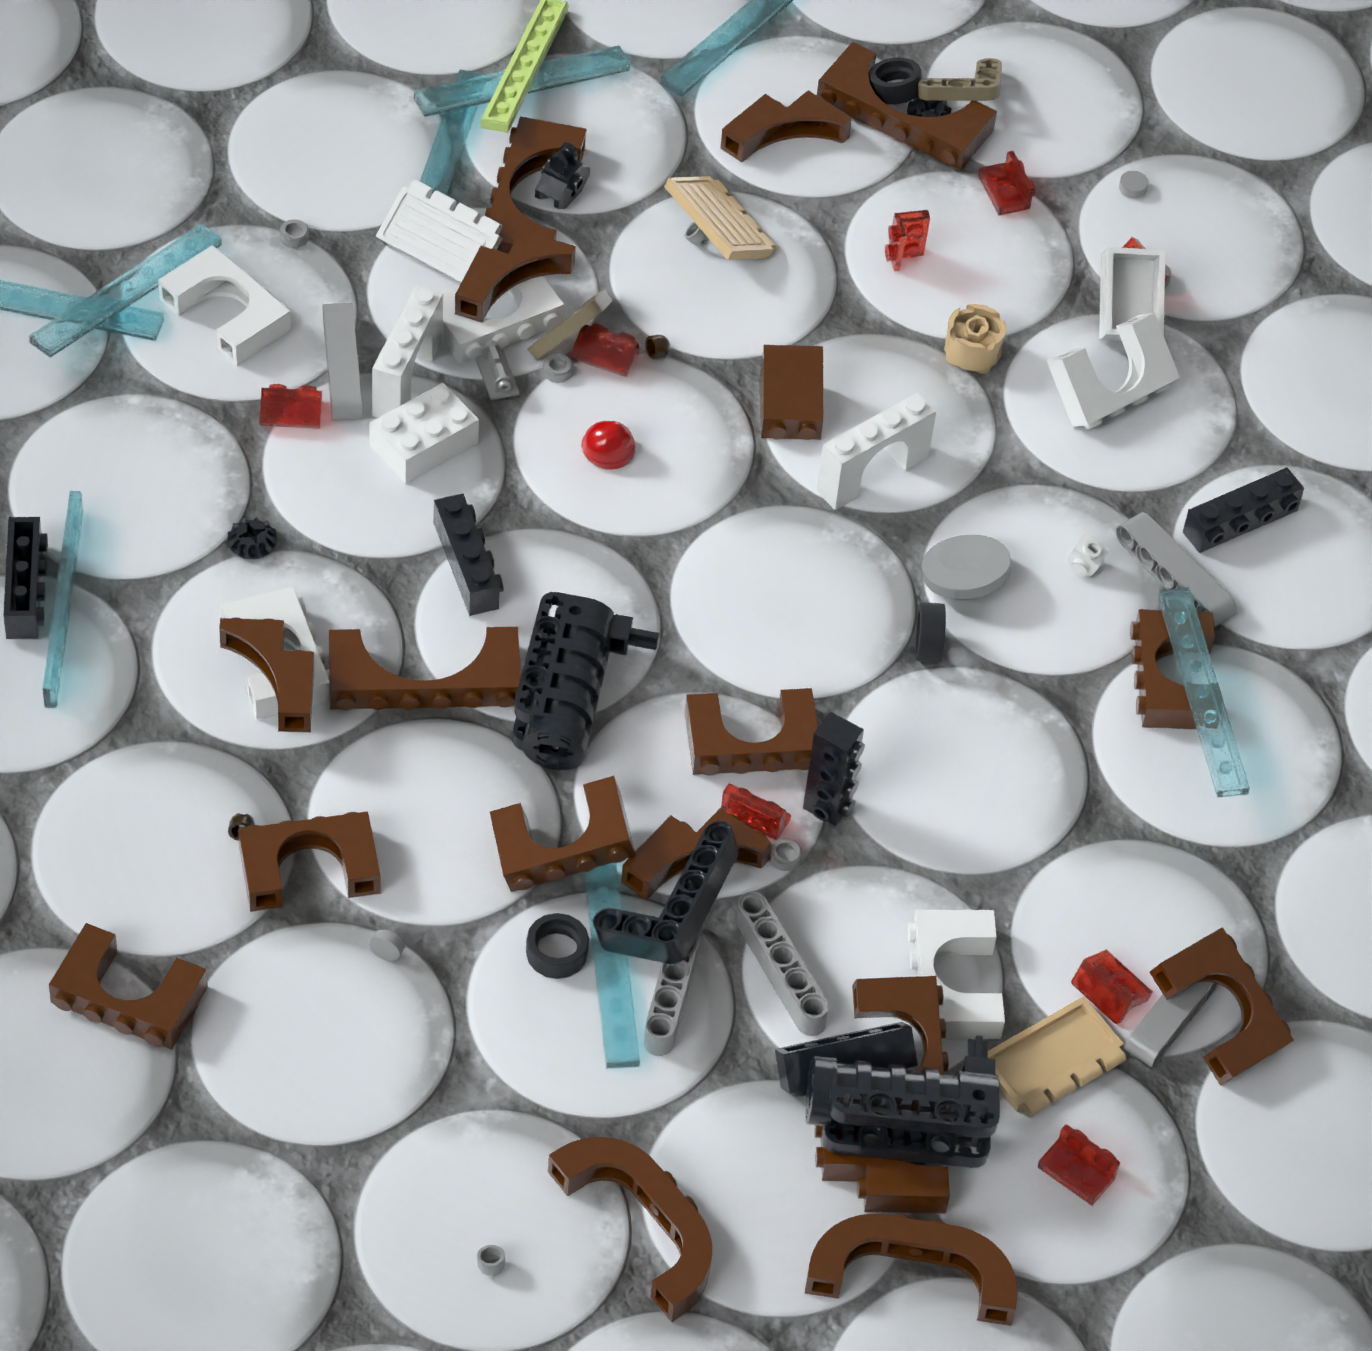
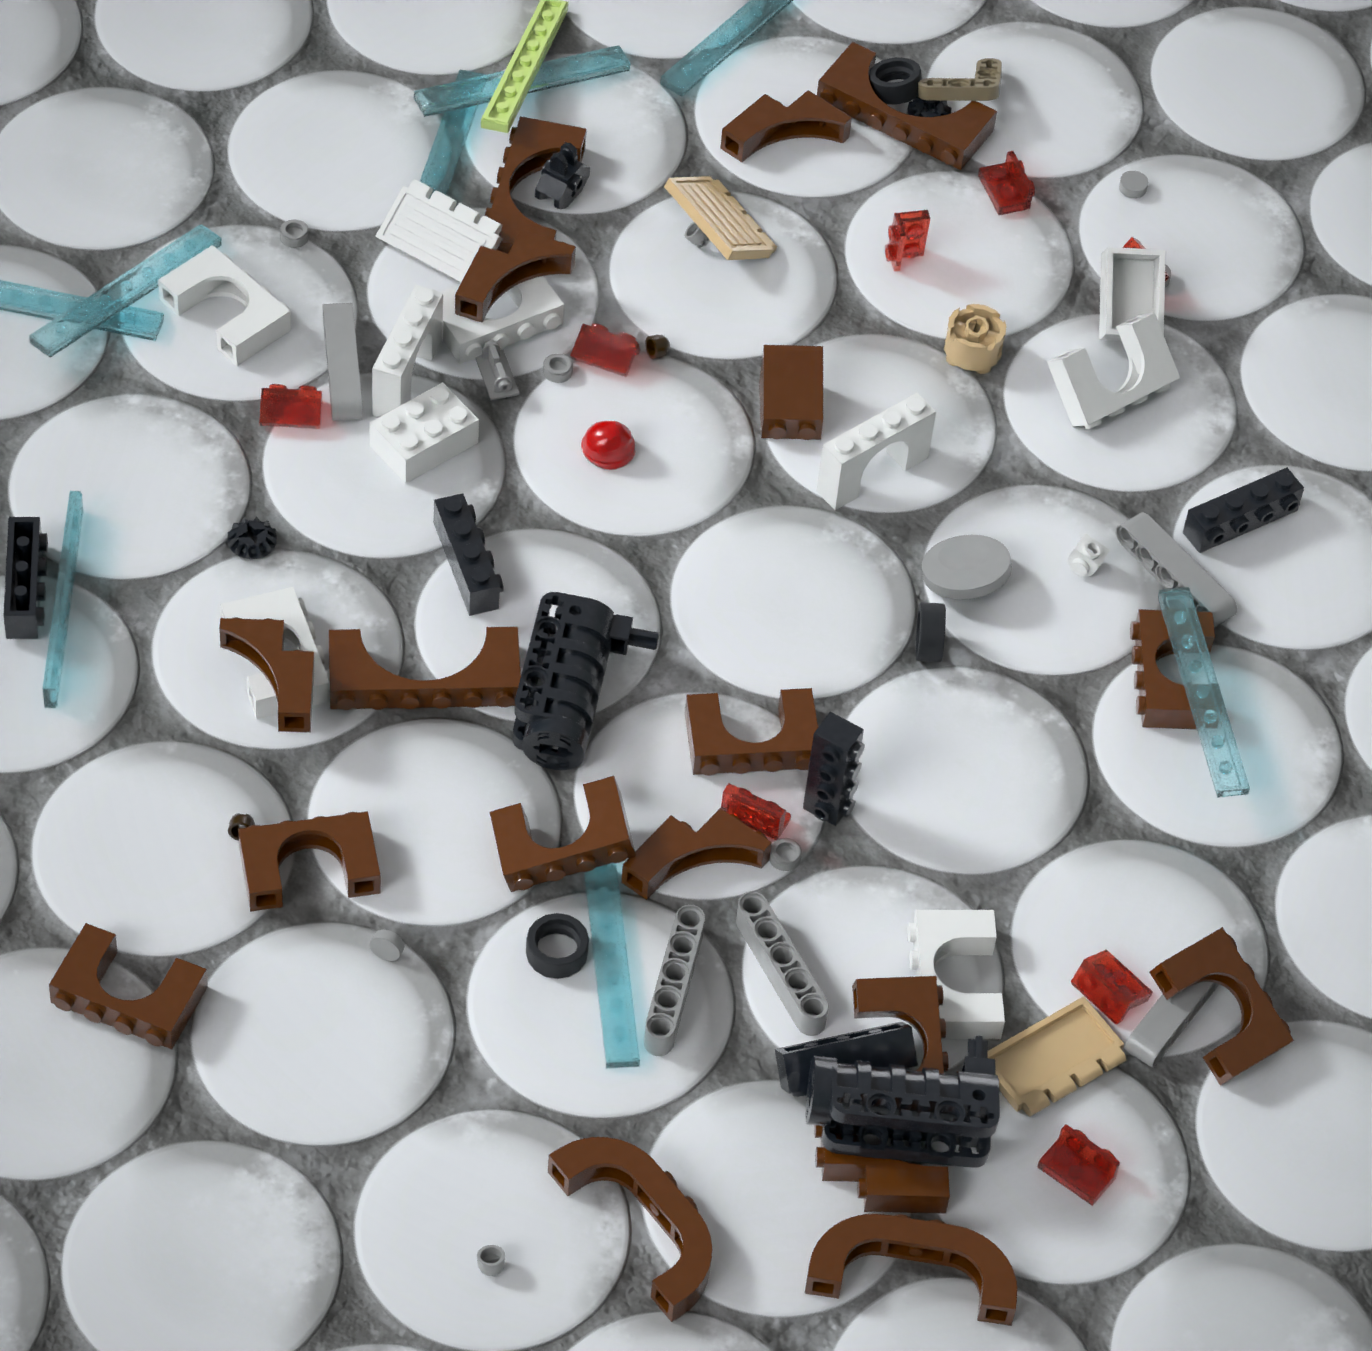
dark tan beam [527,289,613,360] -> none
black beam [593,820,739,964] -> none

